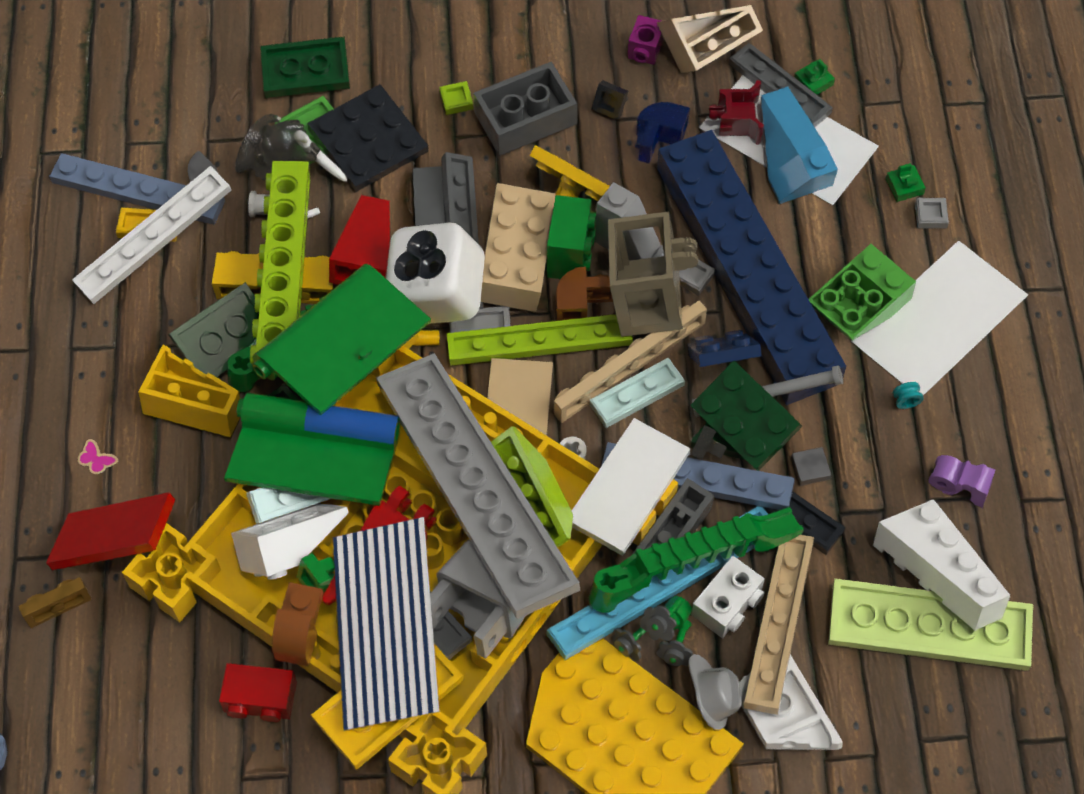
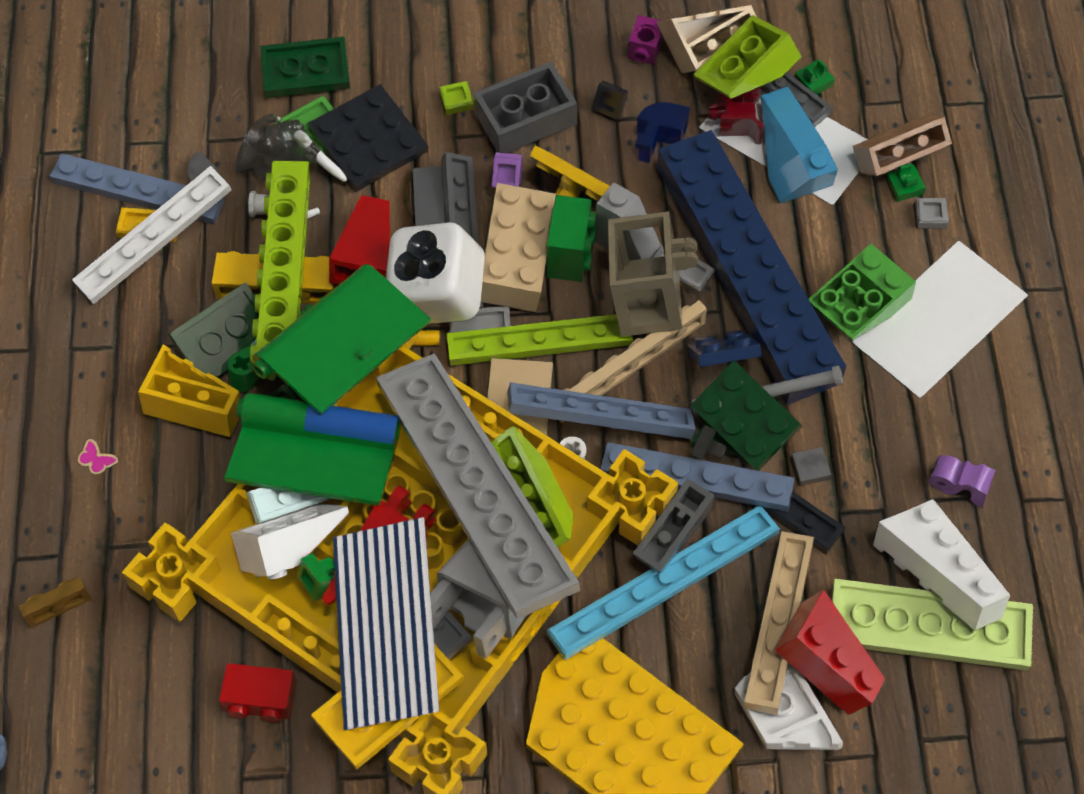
red tile [46,492,176,570] -> none
dark orange brick [272,582,324,667] -> none
dark orange brick [556,267,613,321] -> none
white tile [572,418,690,556] -> none
green piece [588,507,804,613] -> none
light aqua tile [590,358,685,428] -> none
dark grey plant [612,596,693,666] -> none
light grey piece [688,654,742,730] -> none
white brick [691,556,765,638] -> none
teal bush [892,382,924,409] -> none
none -> medium lavender leg [492,152,524,187]
none -> sand blue plate [507,382,696,439]
none -> lime slope [693,15,802,99]
none -> red wedge [774,590,885,715]
none -> medium nougat brick [852,115,952,176]

